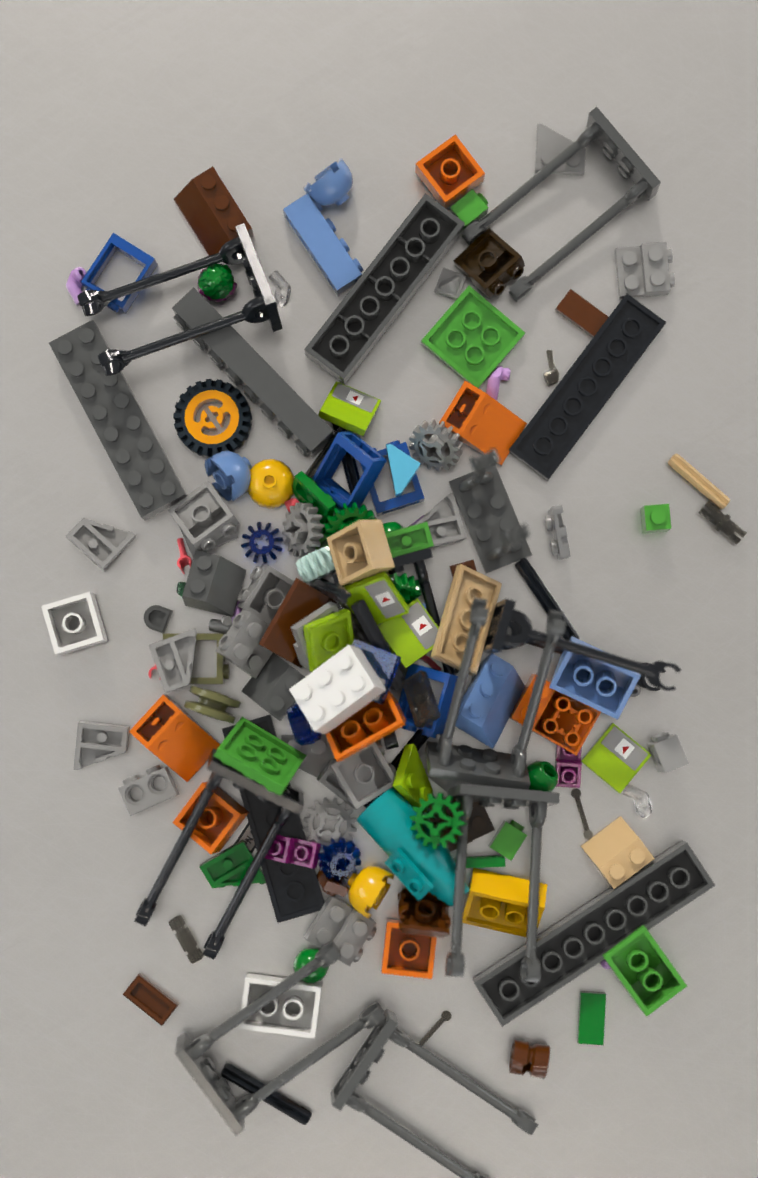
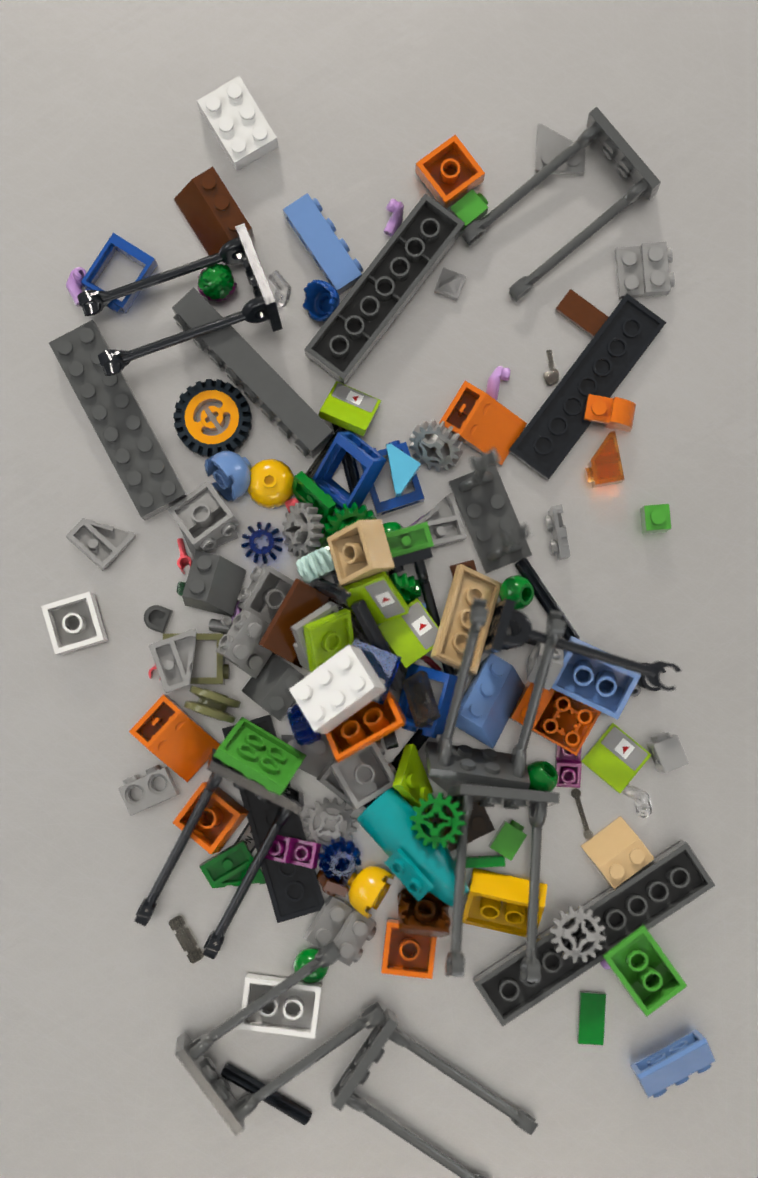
light grey wing [74,721,129,770] -> none
reddish brown tile [123,973,179,1026] -> none
medium blue cylinder [303,158,353,206] -> none
clear smoke hinge [418,1010,452,1046] -> none
bright green plate [421,286,525,389] -> none
dark brown plate [453,228,525,299] -> none
reddish brown wheel [509,1039,550,1079] -> none
tan axle [668,453,730,510] -> none
clear smoke pin [699,501,747,545] -> none
none -> white brick [197,76,279,171]
none -> blue hair [303,280,340,322]
none -> lavender arm [383,199,404,237]
none -> green piece [499,575,534,610]
none -> light grey brick [527,642,564,690]
none -> light grey gear [549,905,606,963]
none -> orange brick [583,394,636,432]
none -> clear orange slope [585,431,625,488]
none -> medium blue slope [630,1029,715,1098]

